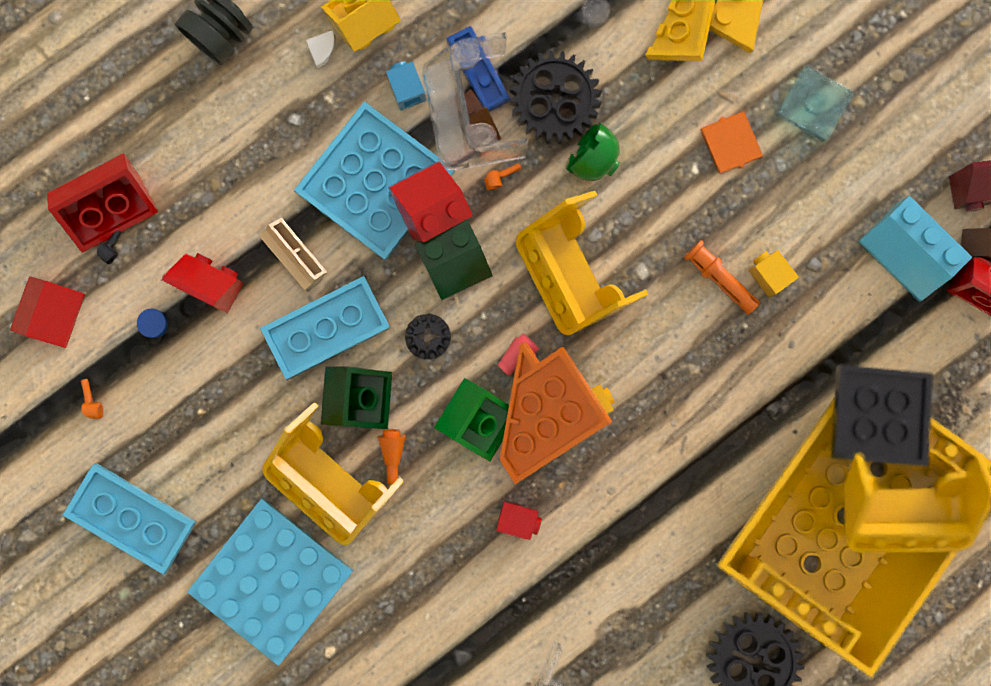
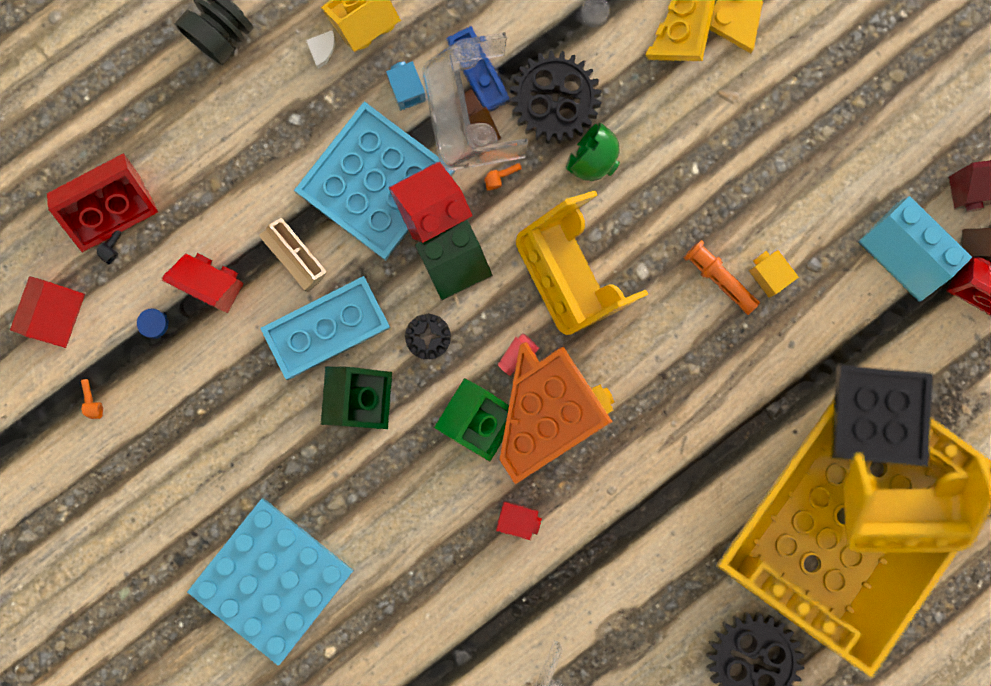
medium azure plate [63,464,197,574] -> none
yellow windscreen [262,402,404,545] -> none
orange cone [377,429,406,484] -> none
orange piece [700,111,763,174] -> none
clear light blue plate [776,64,855,143] -> none

